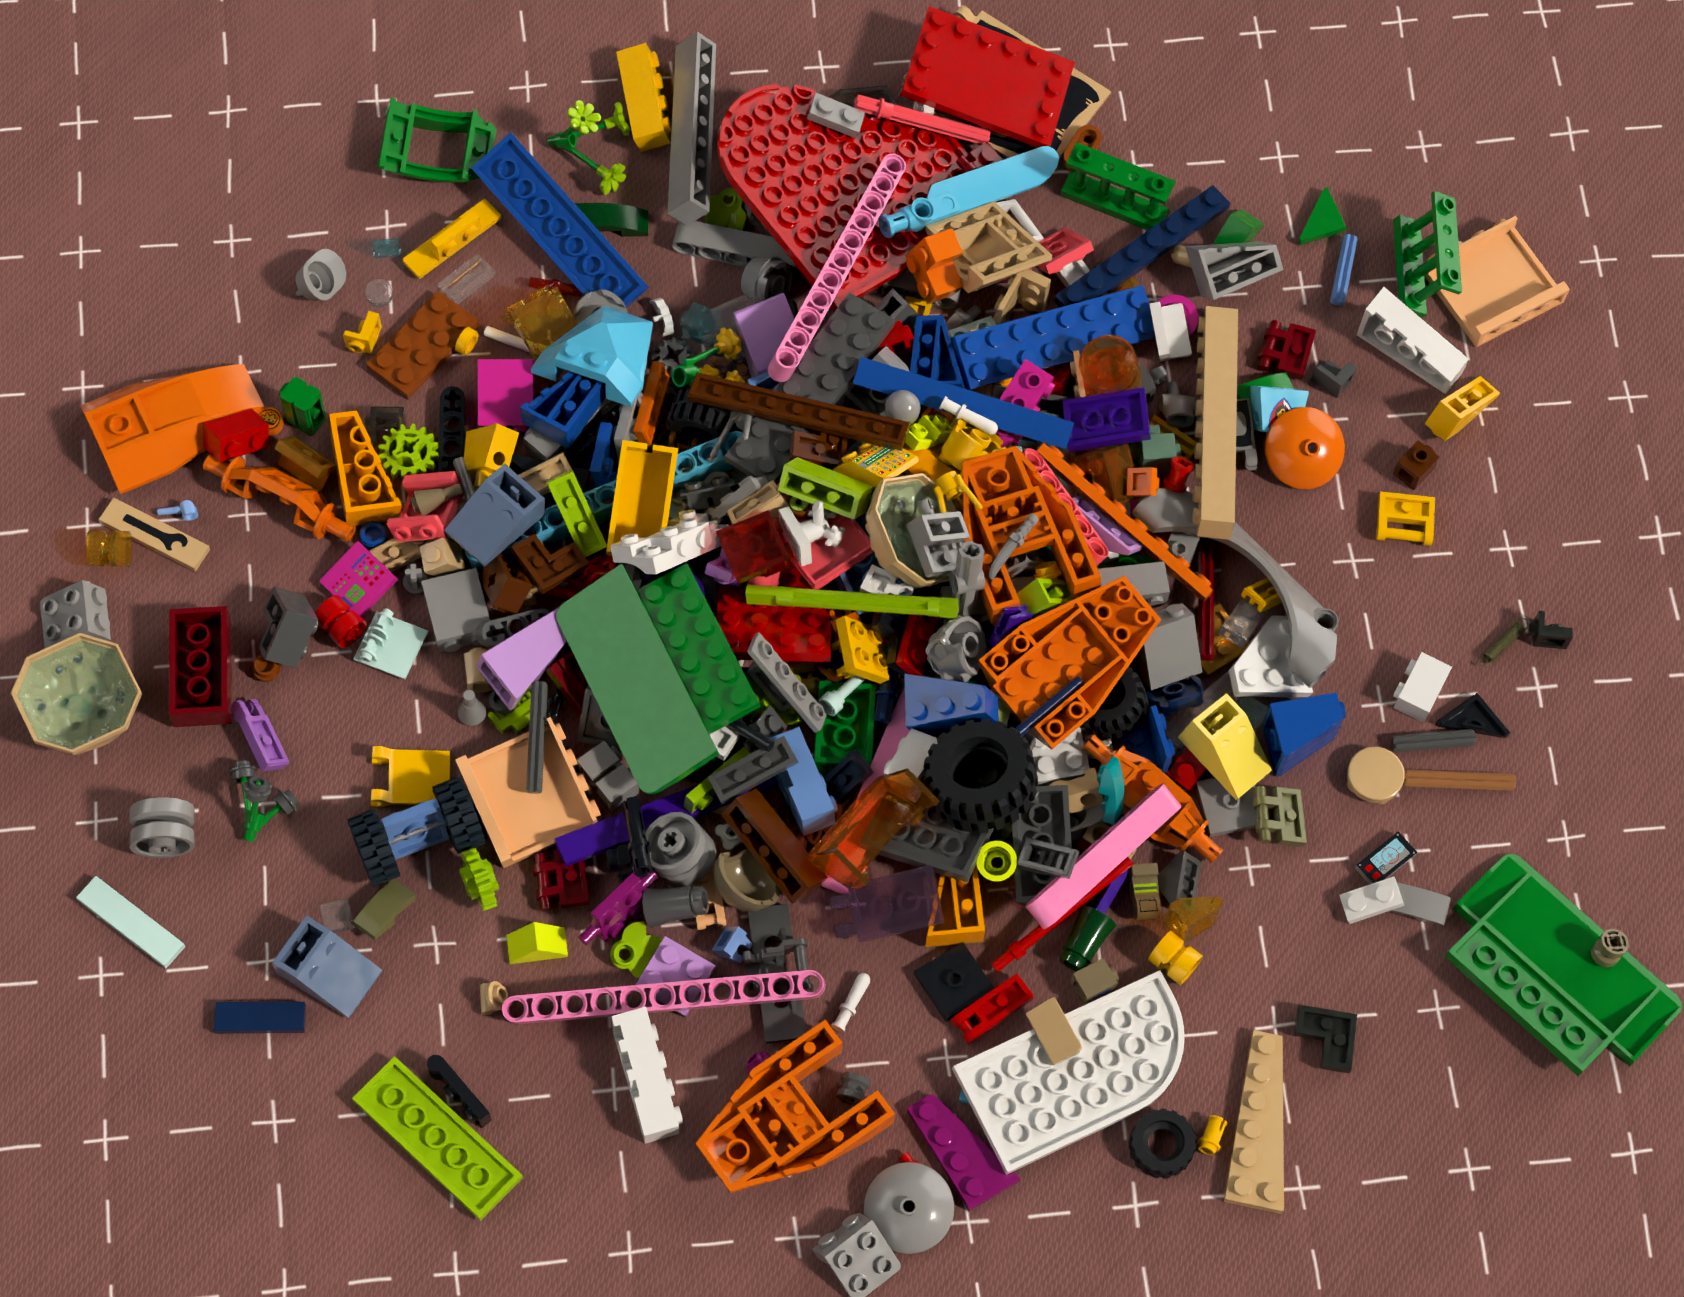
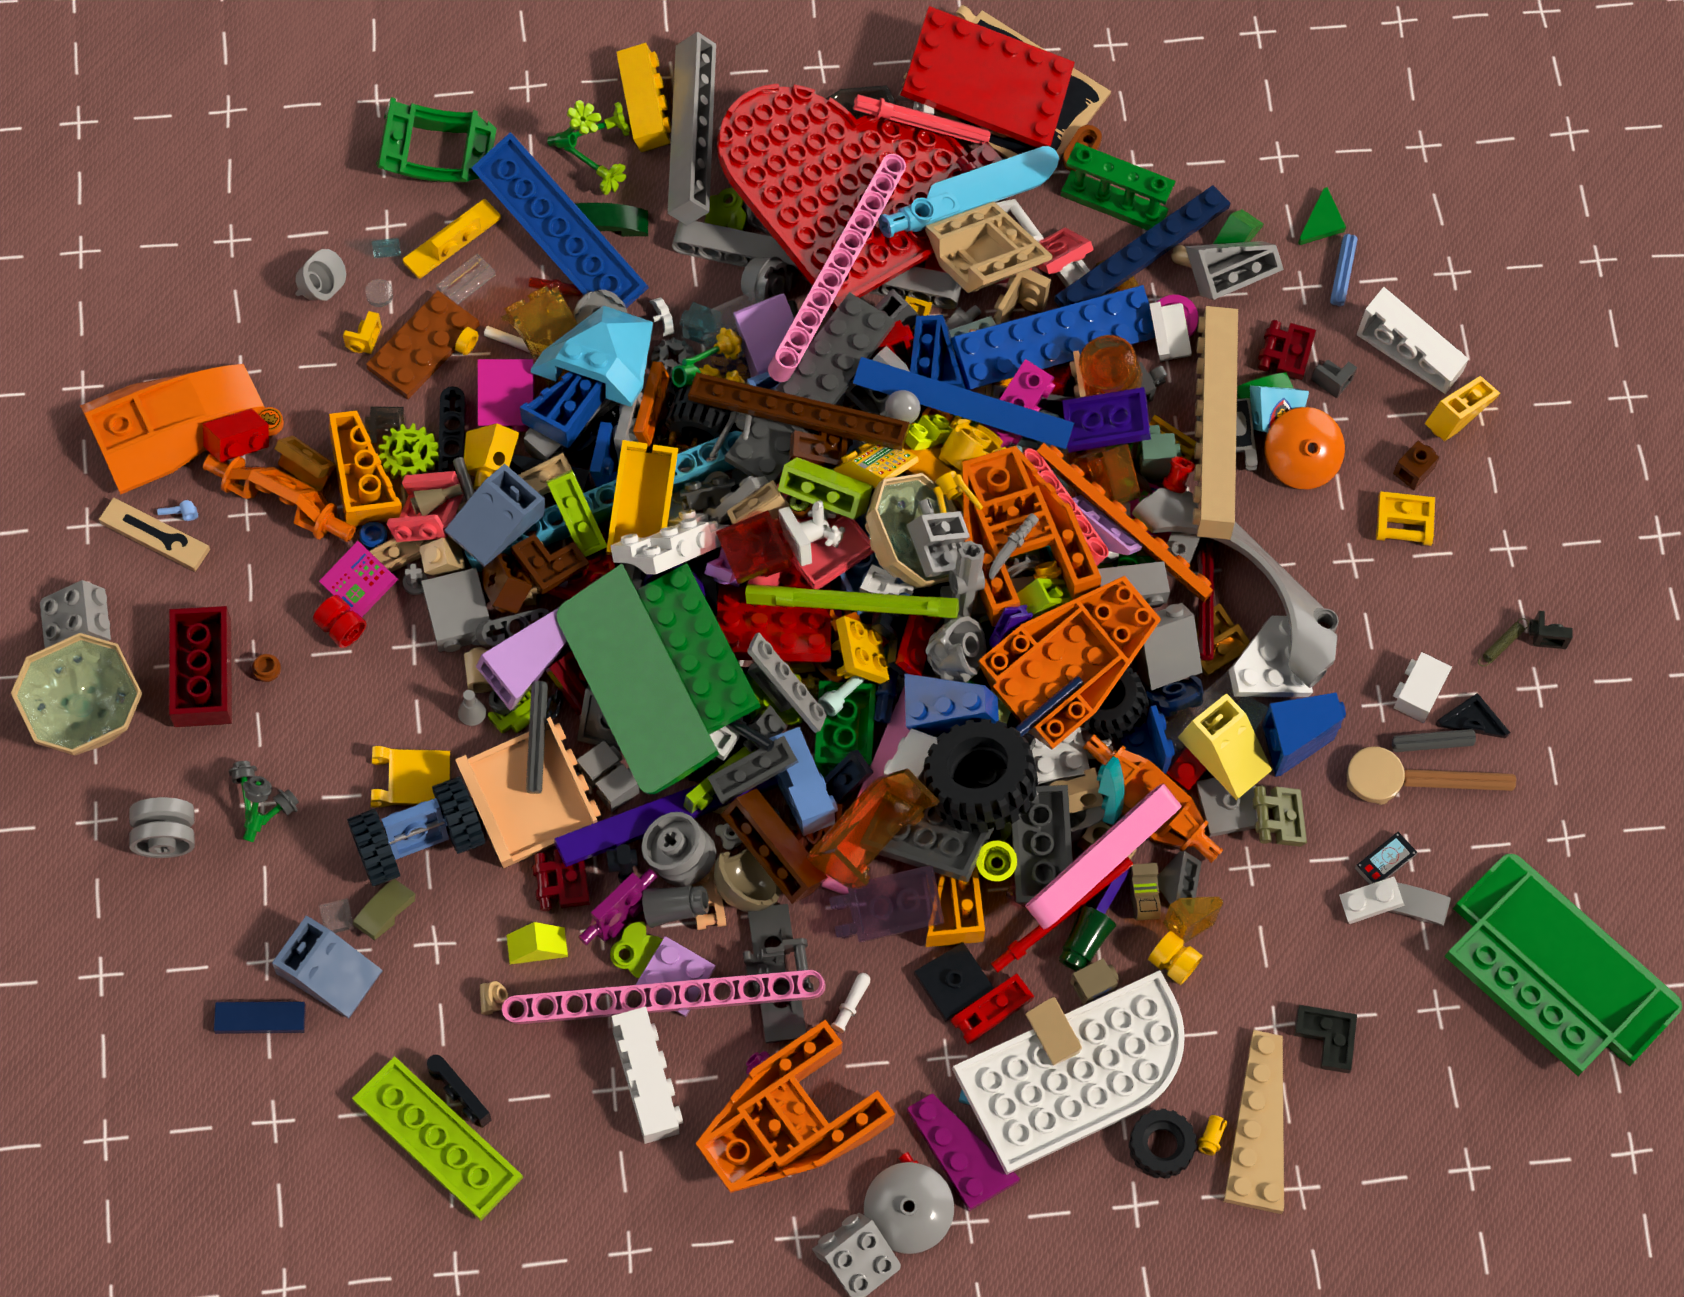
light aqua tile [76,876,185,969] -> none
clear yellow wheel [86,530,132,567] -> none
medium lavender hinge [231,699,289,772] -> none
dark grey brick [259,586,318,668] -> none
green brick [279,376,326,436] -> none
light aqua hinge [353,608,428,680] -> none
lime gear [459,848,499,911] -> none
black pin [622,797,653,877] -> none
medium blue tile [711,926,752,964] -> none
light grey plate [807,93,865,138] -> none
dark grey wheel [836,1072,871,1105] -> none
orange brick [905,228,964,305] -> none
white piece [939,396,998,435] -> none
dark grey slope [1017,837,1079,879] -> none
orange tile [1126,467,1160,497] -> none
light grey piece [1158,381,1196,428] -> none
clear plate [1218,593,1271,648] -> none
yellow tile [1241,578,1282,612] -> none
green fence [1393,191,1462,318] -> none
light nougat panel [1425,216,1570,347] -> none
dark tan wheel [1591,928,1629,968] -> none

